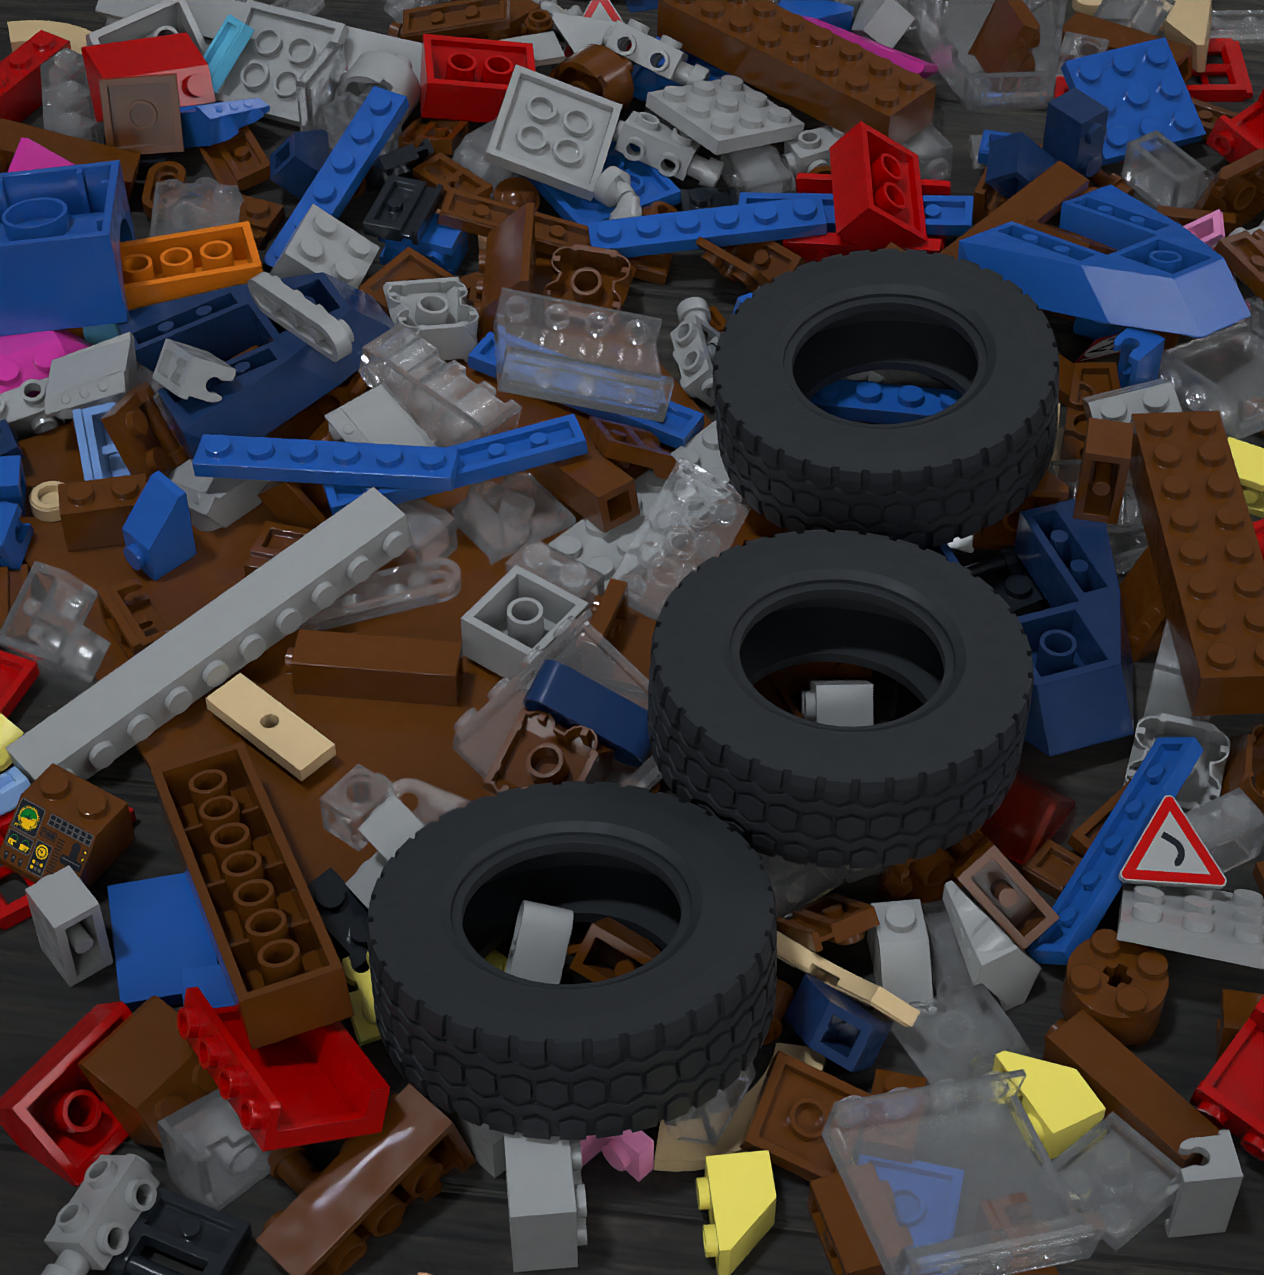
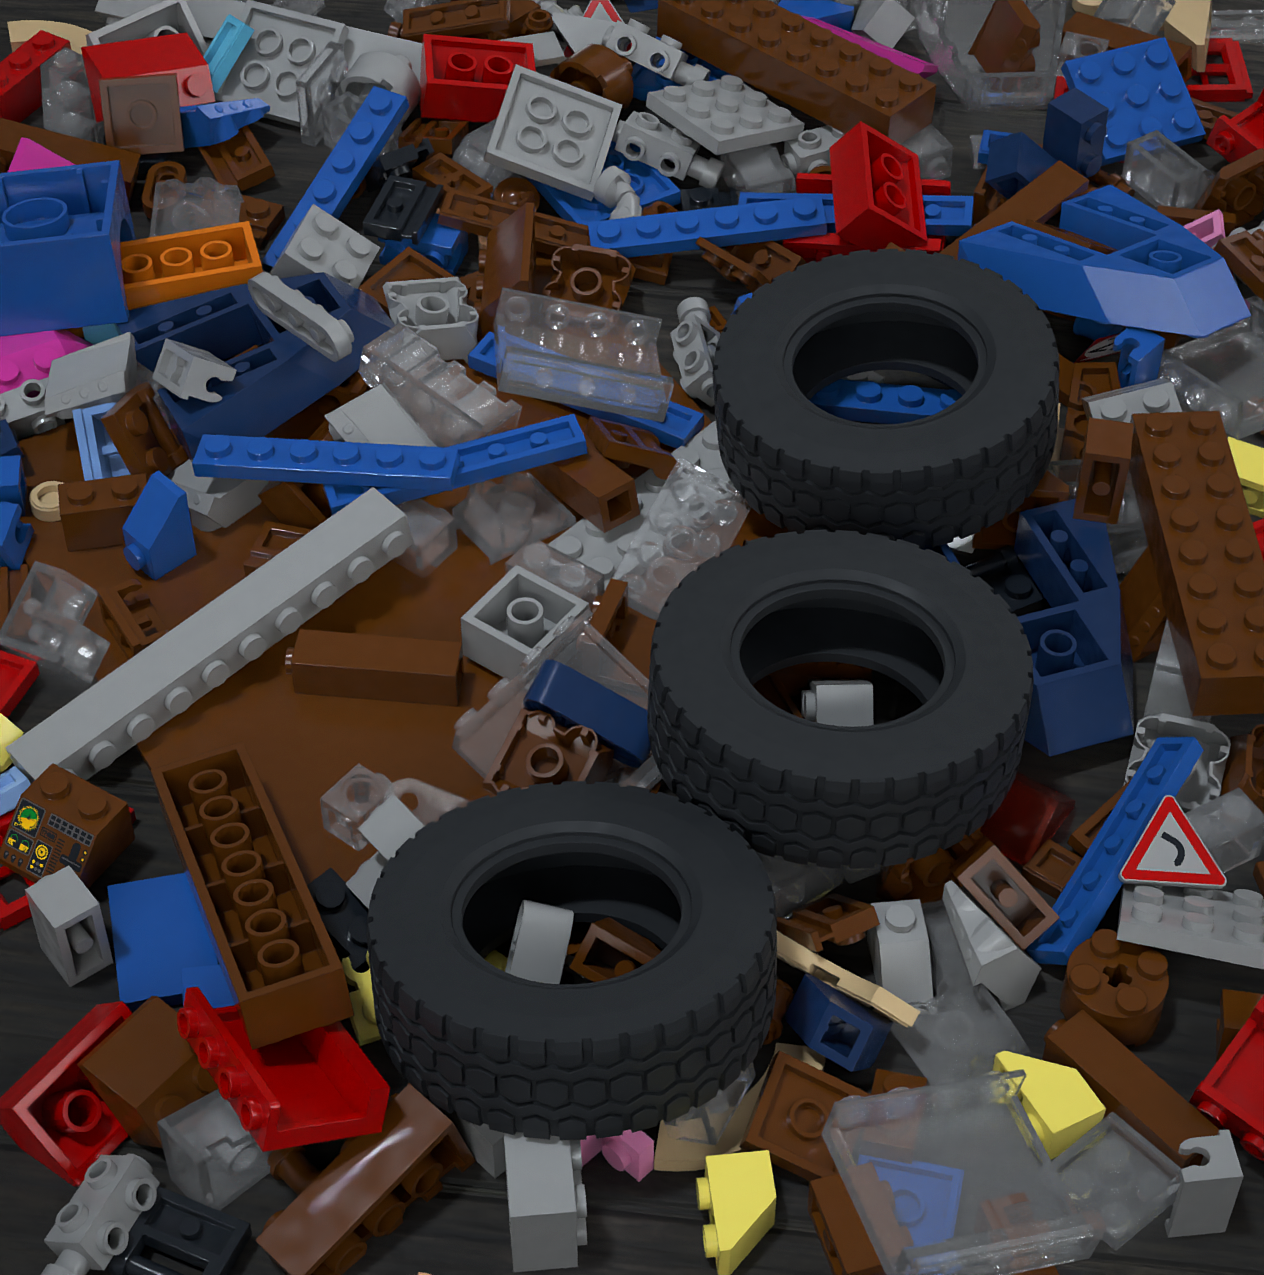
tan tile [205,673,336,781] -> none
dark blue slope [270,129,330,199] -> none
clear plate [297,557,462,631] -> none

